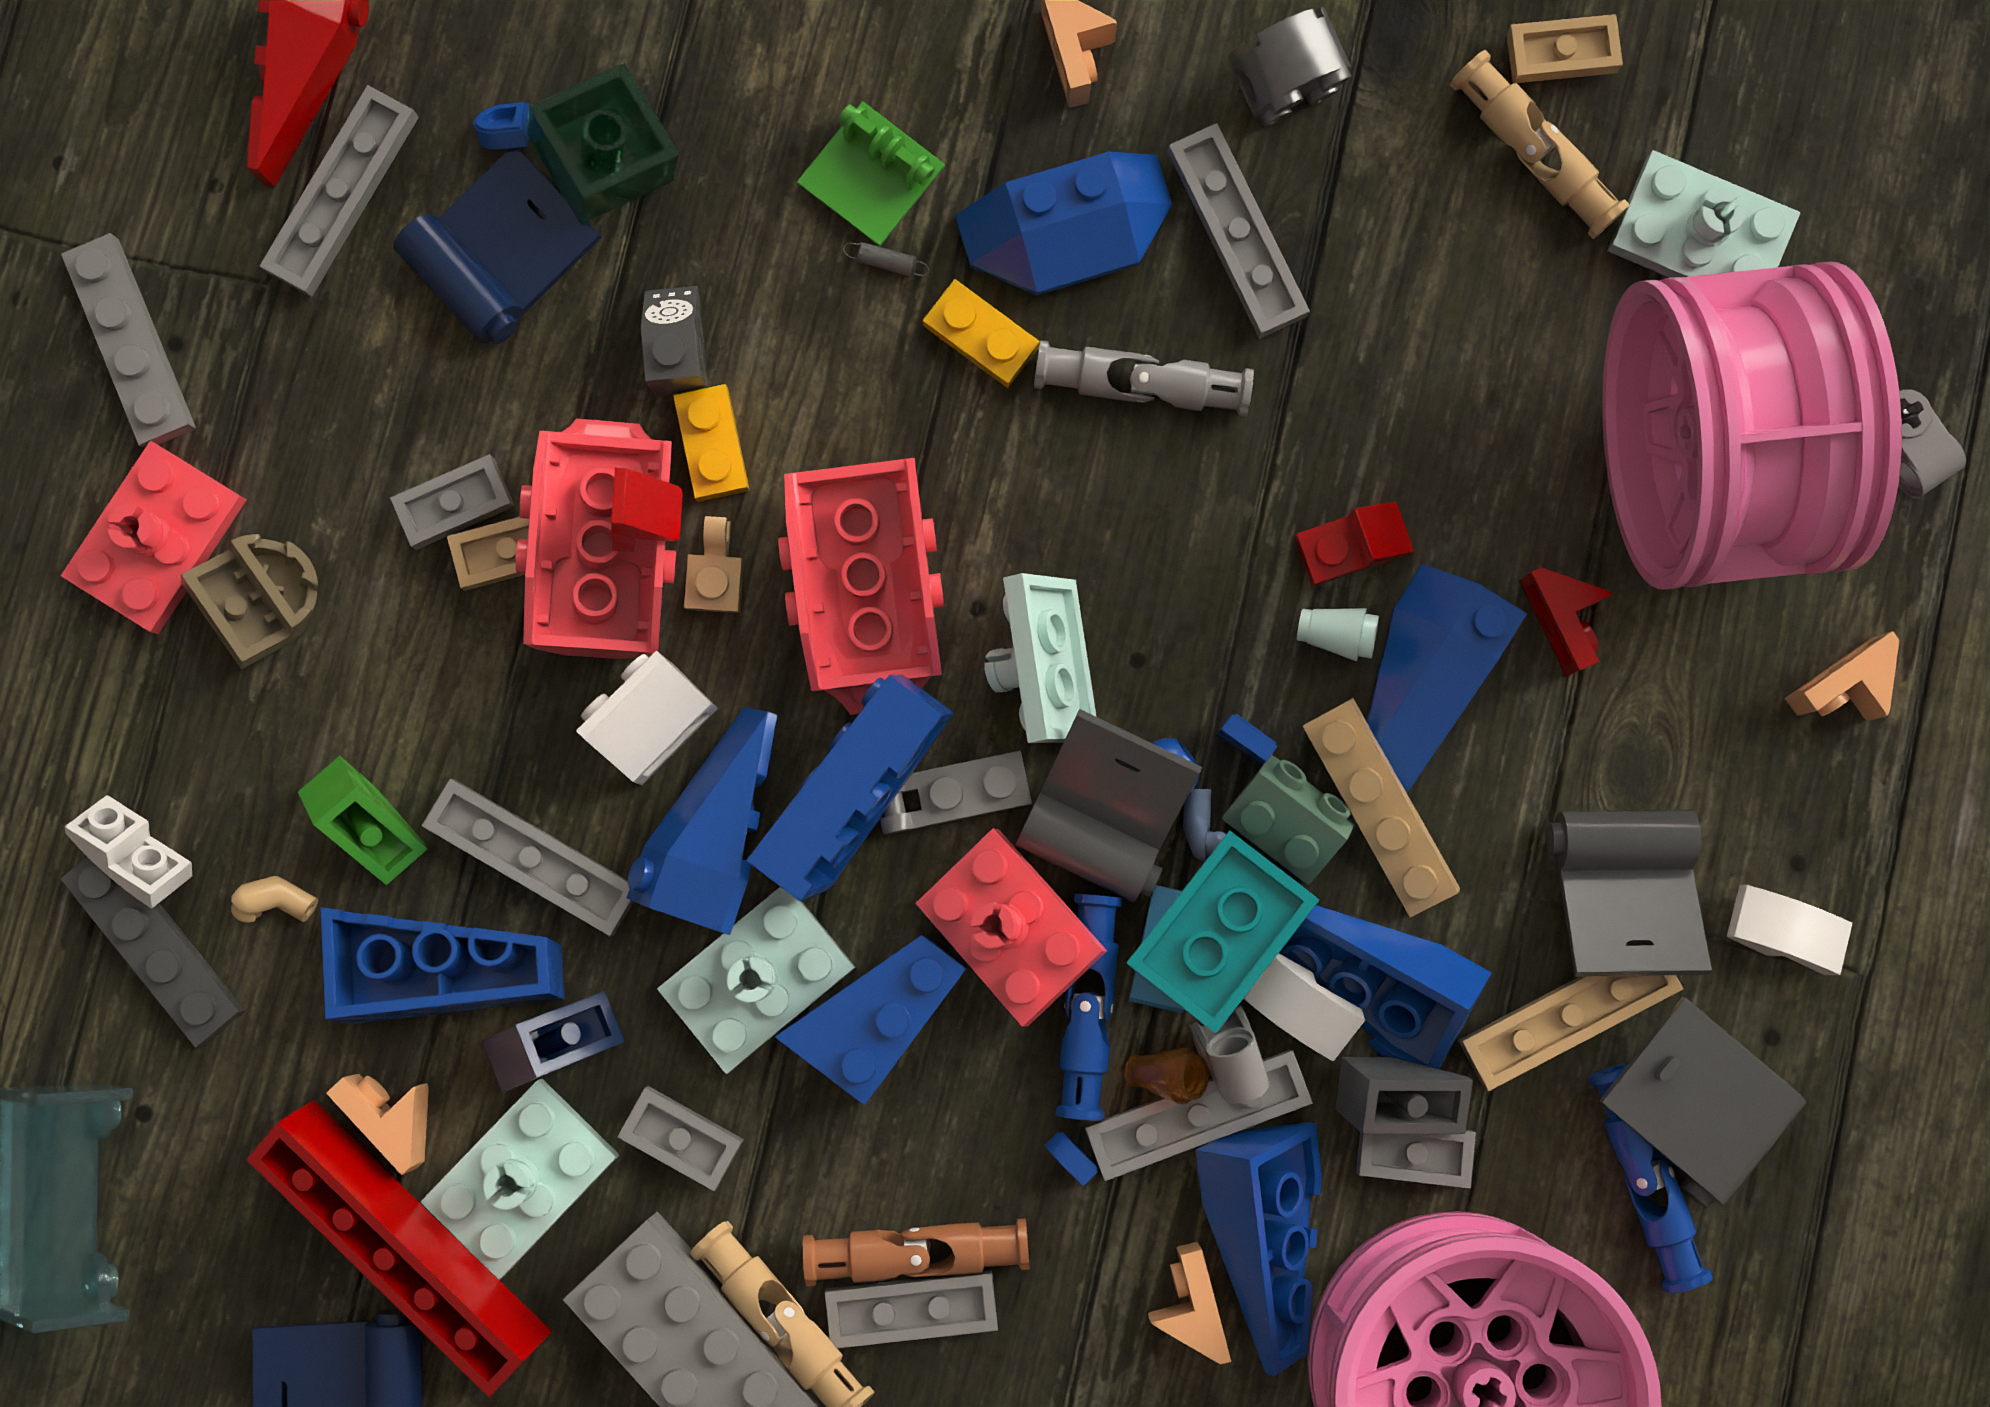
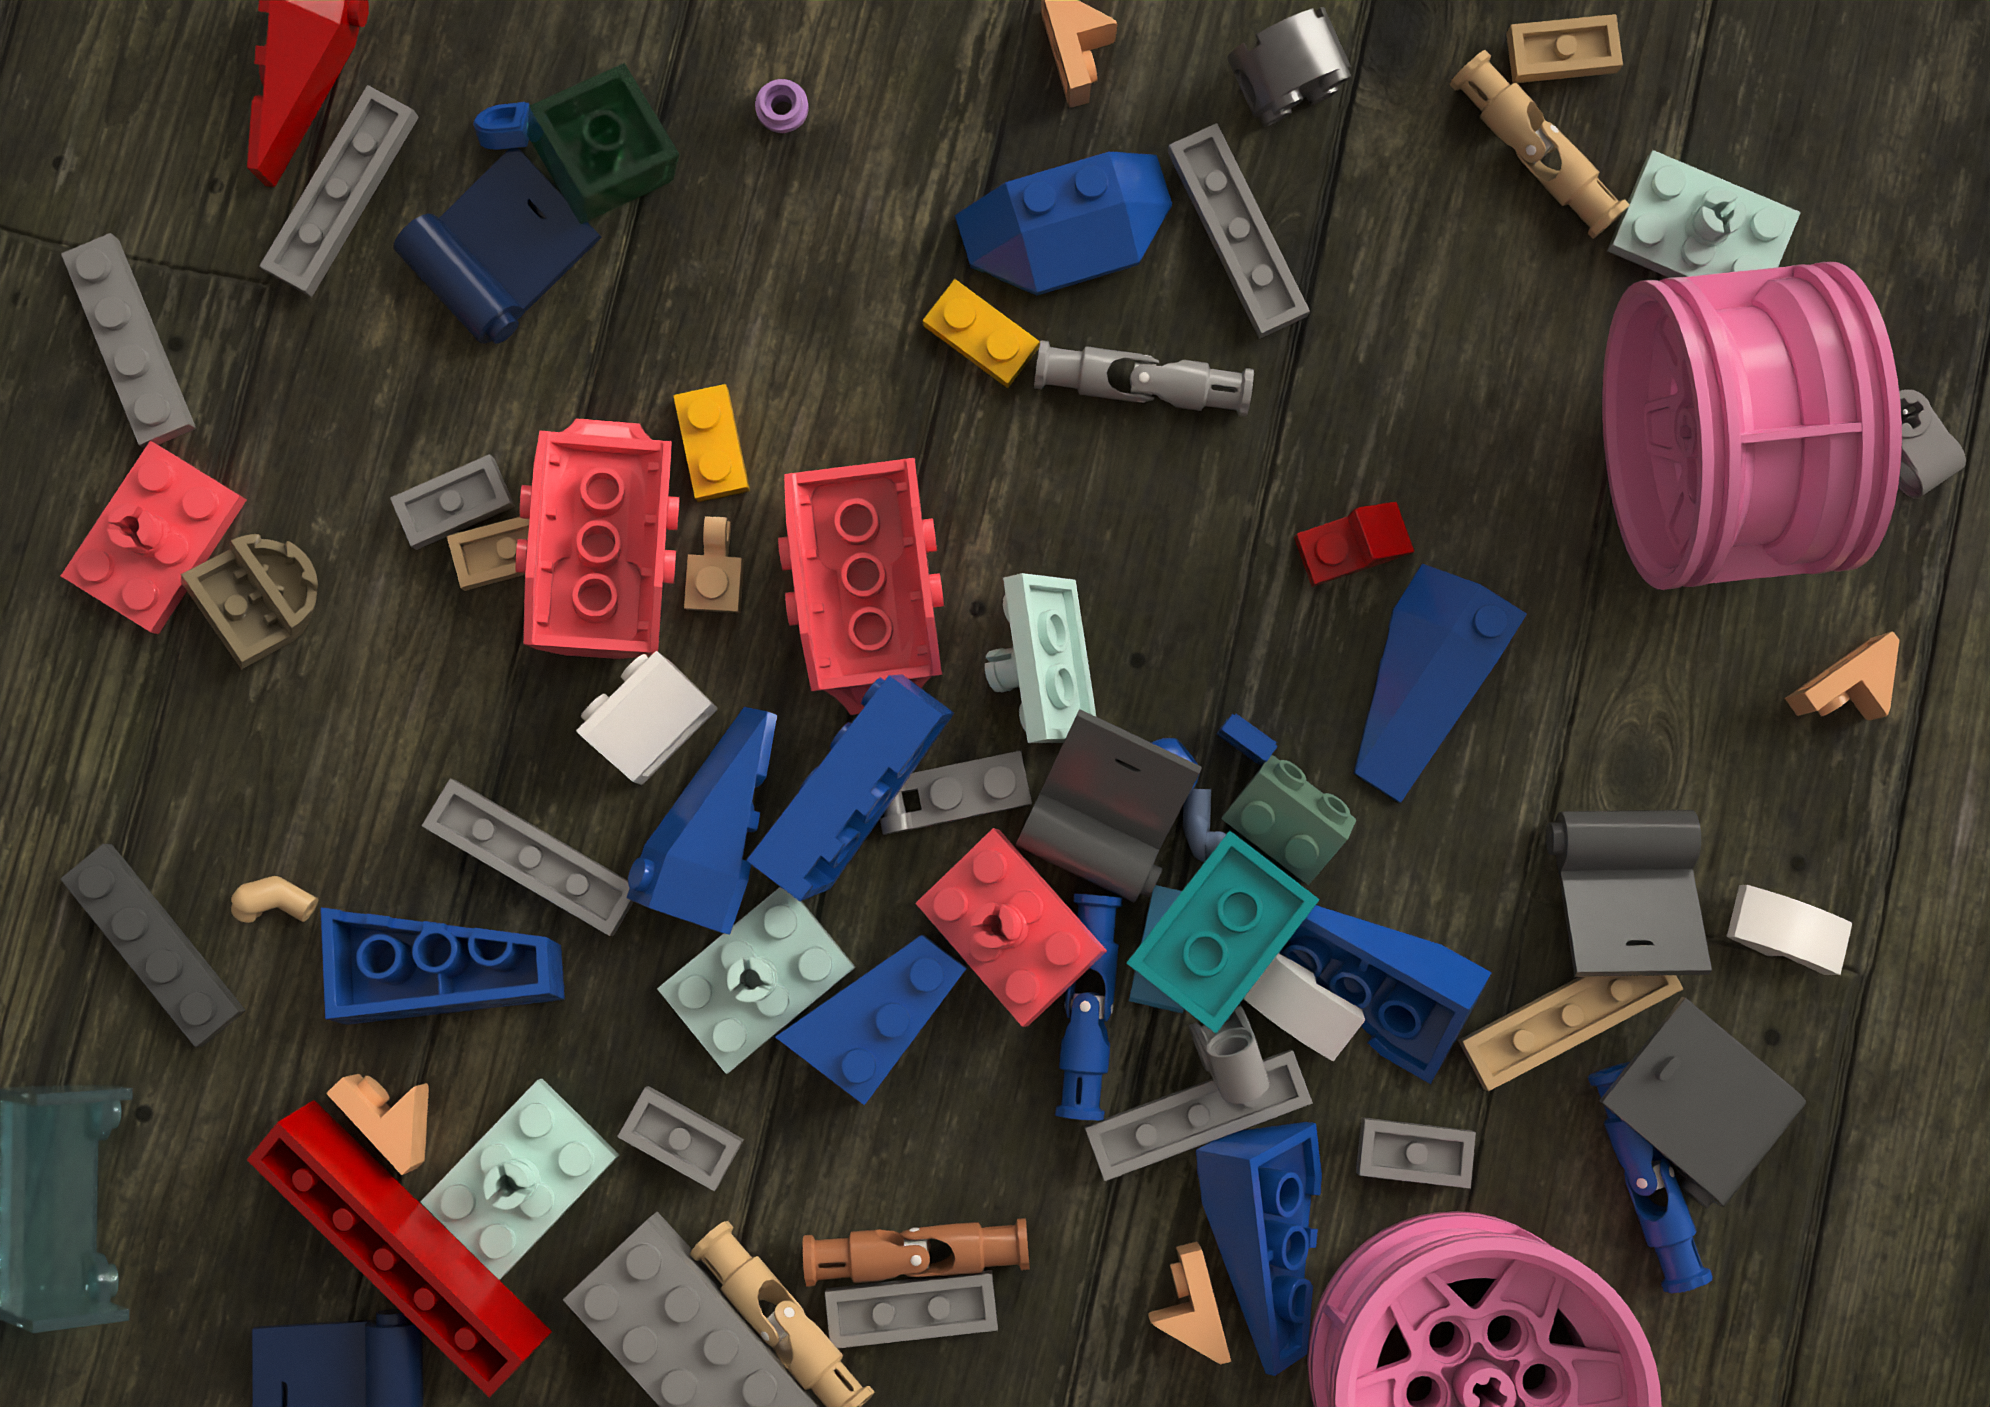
white slope [65,795,192,909] -> none
bright green slope [298,755,428,885] -> none
dark blue slope [482,991,625,1093] -> none
red slope [611,467,683,552] -> none
dark grey slope [641,286,708,397] -> none
bright green hinge [797,101,945,247] -> none
light grey piece [843,242,929,277] -> none
blue tile [1044,1131,1098,1186] -> none
clear orange cone [1124,1048,1209,1104] -> none
light aqua cone [1297,608,1379,661] -> none
tan plate [1303,698,1460,918] -> none
dark grey slope [1335,1057,1473,1134] -> none
red slope [1518,567,1613,677] -> none
none -> lavender plate [755,79,809,133]

